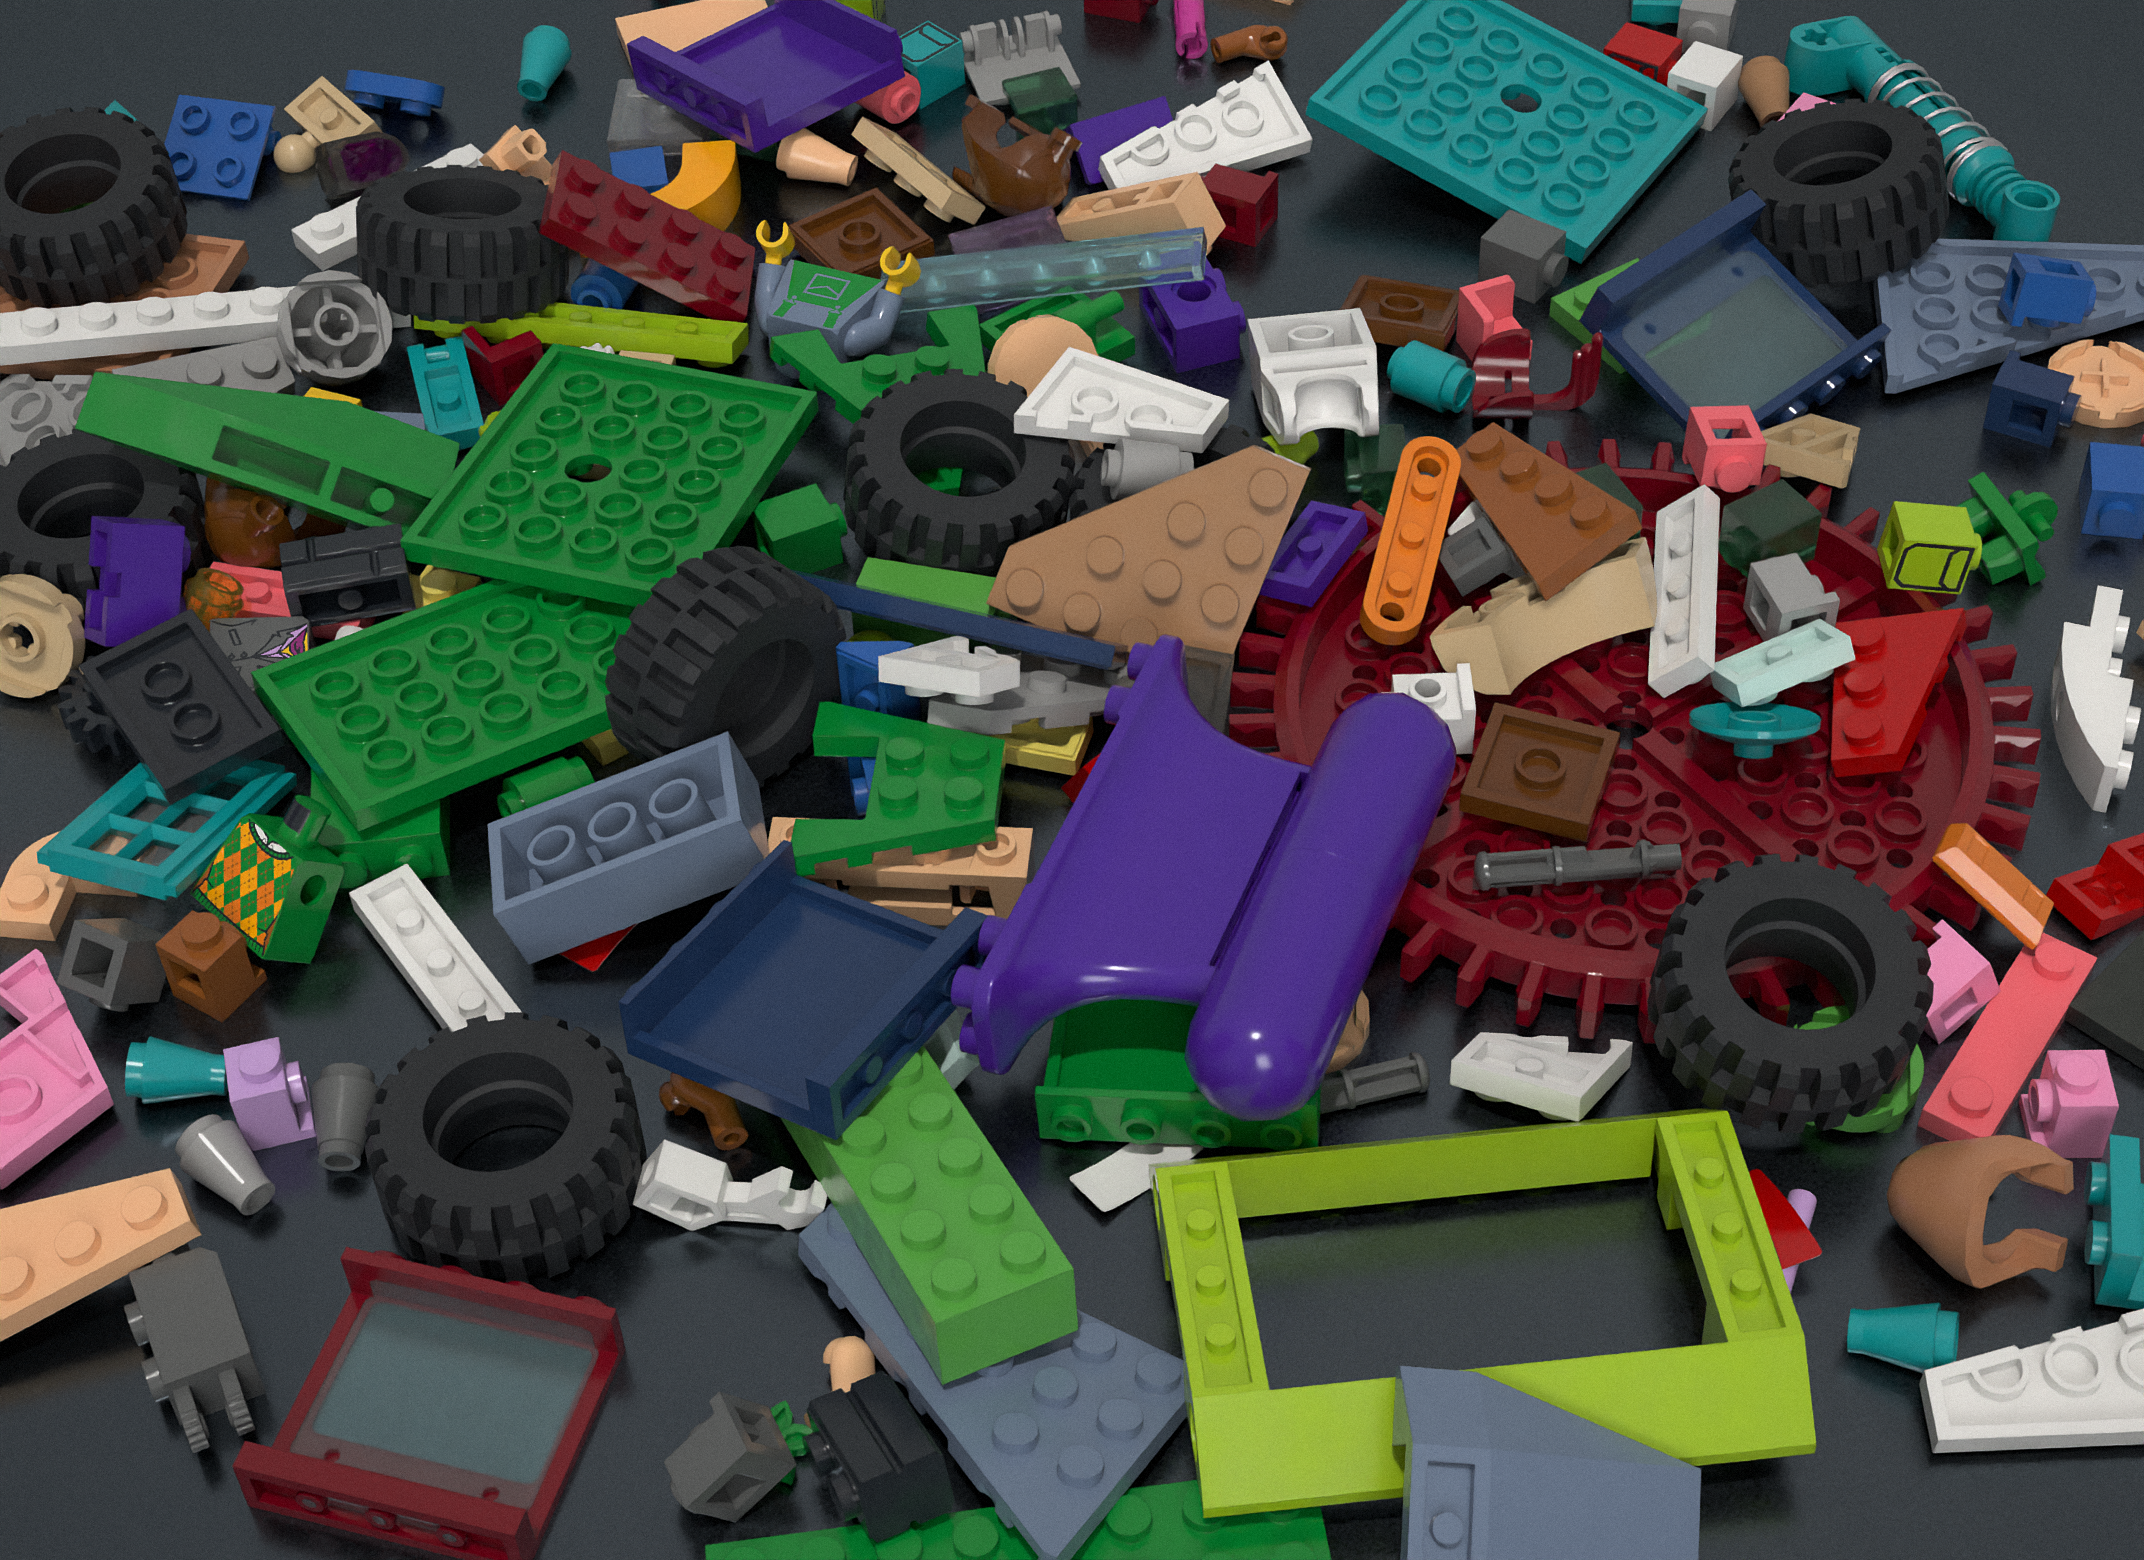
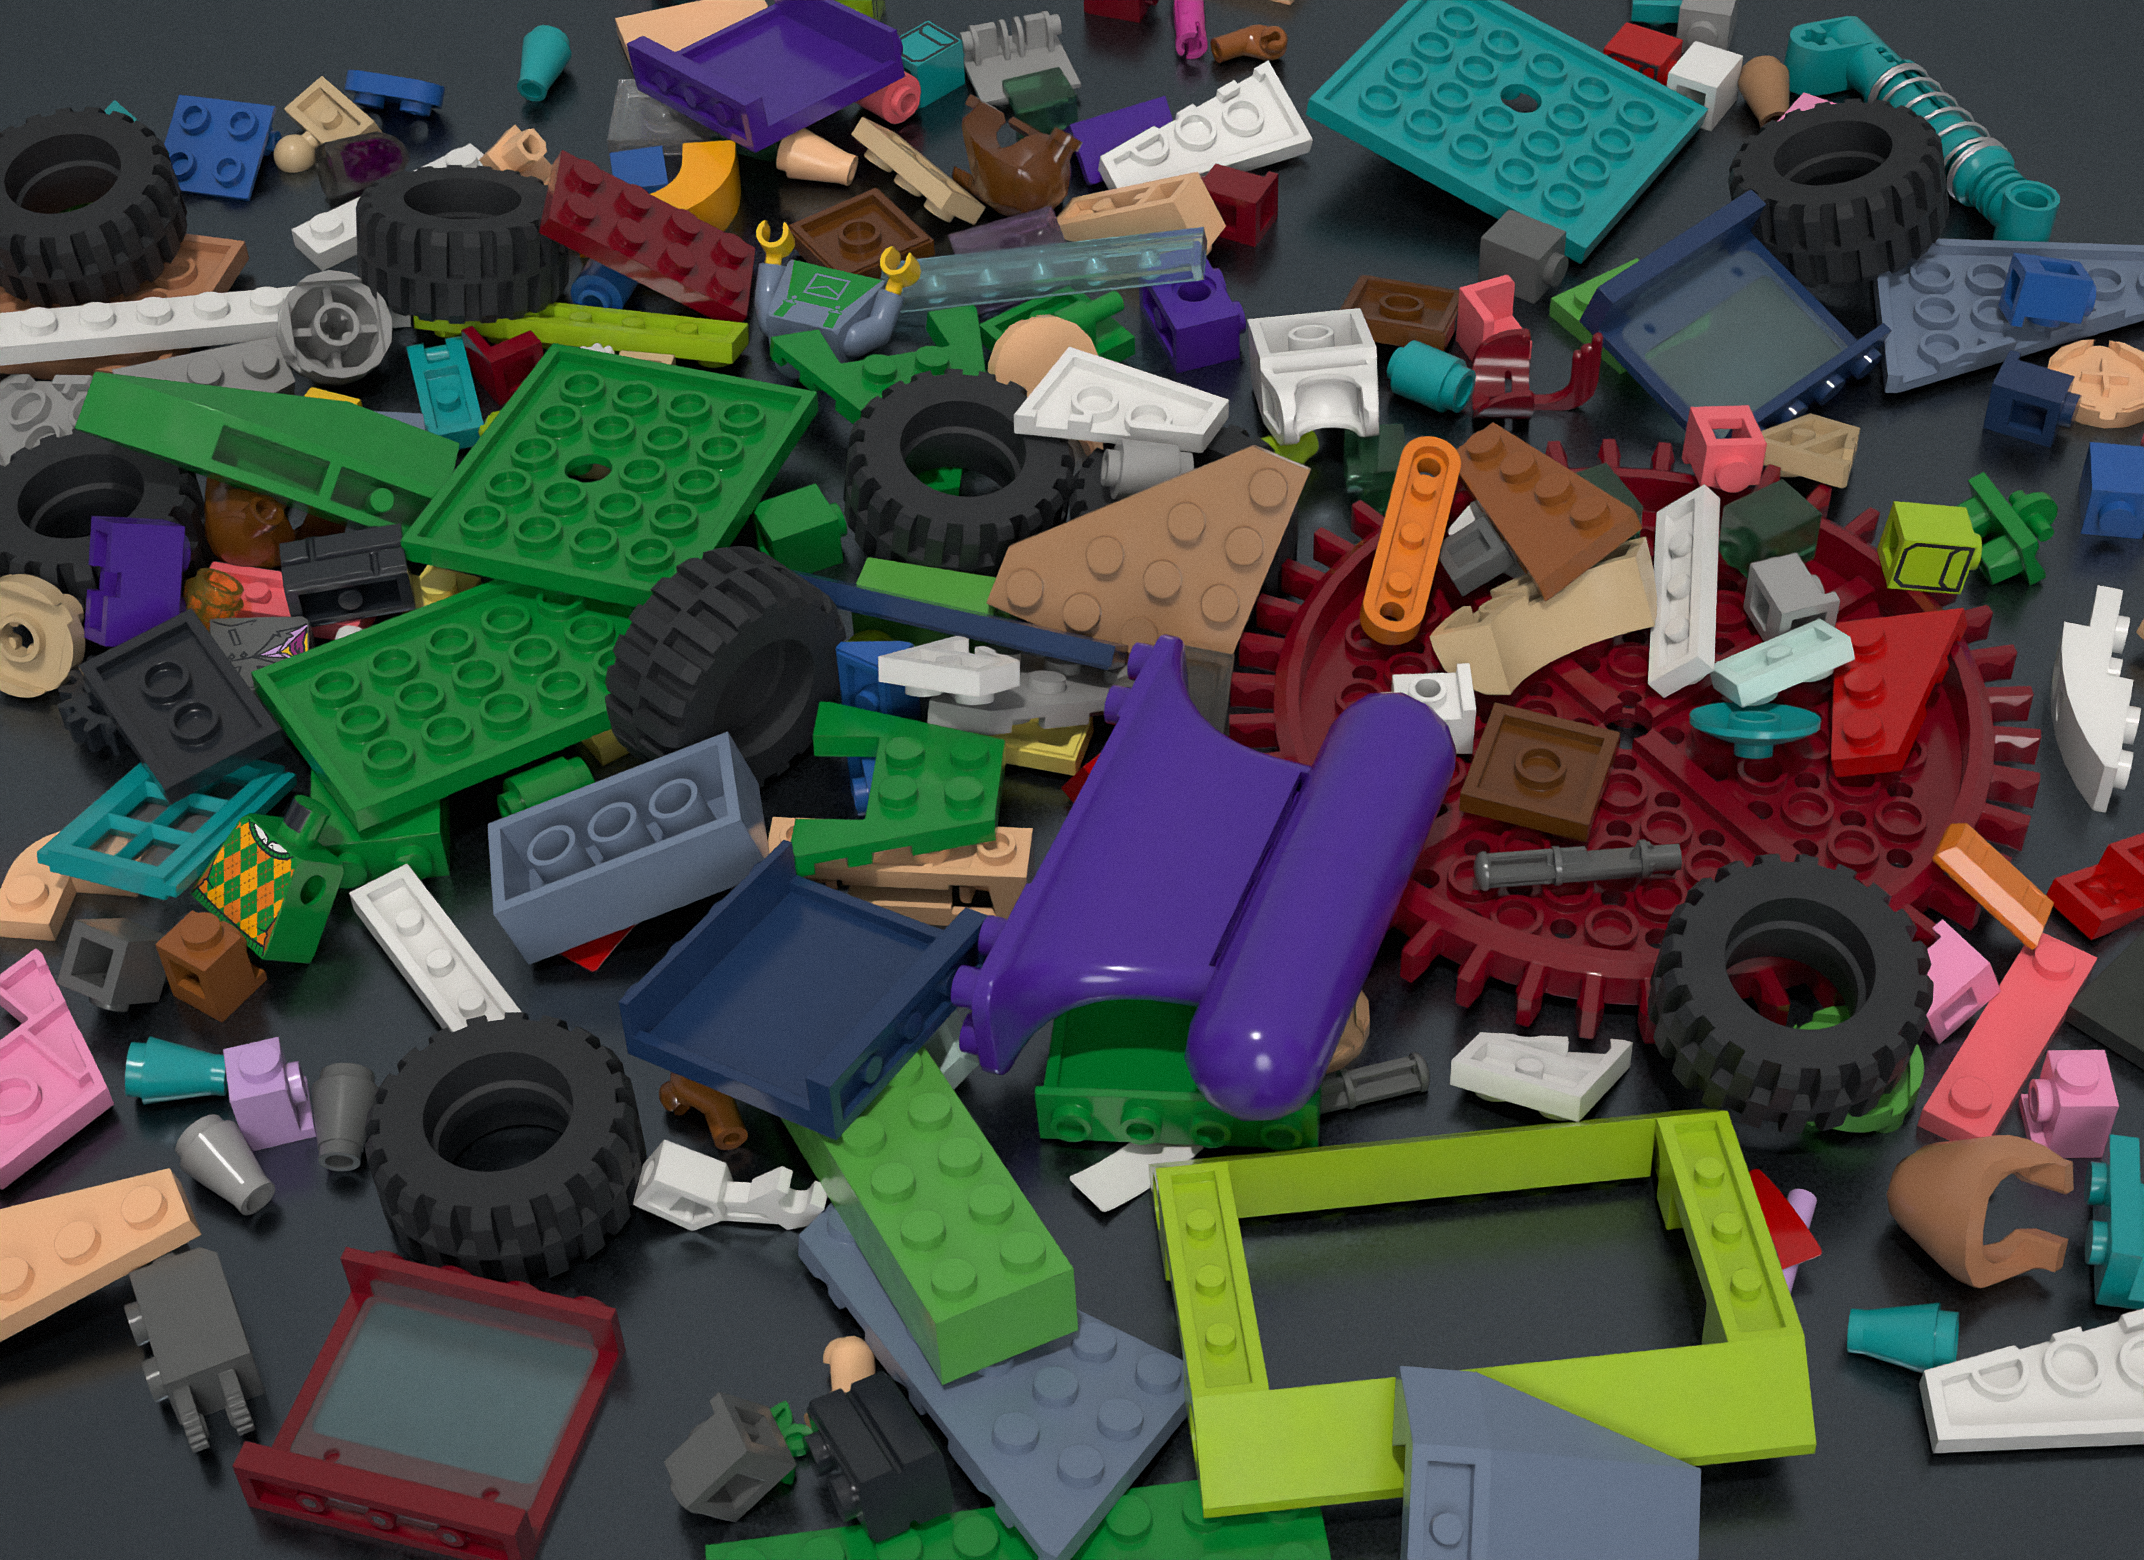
dark purple plate [1259,500,1368,607] -> none

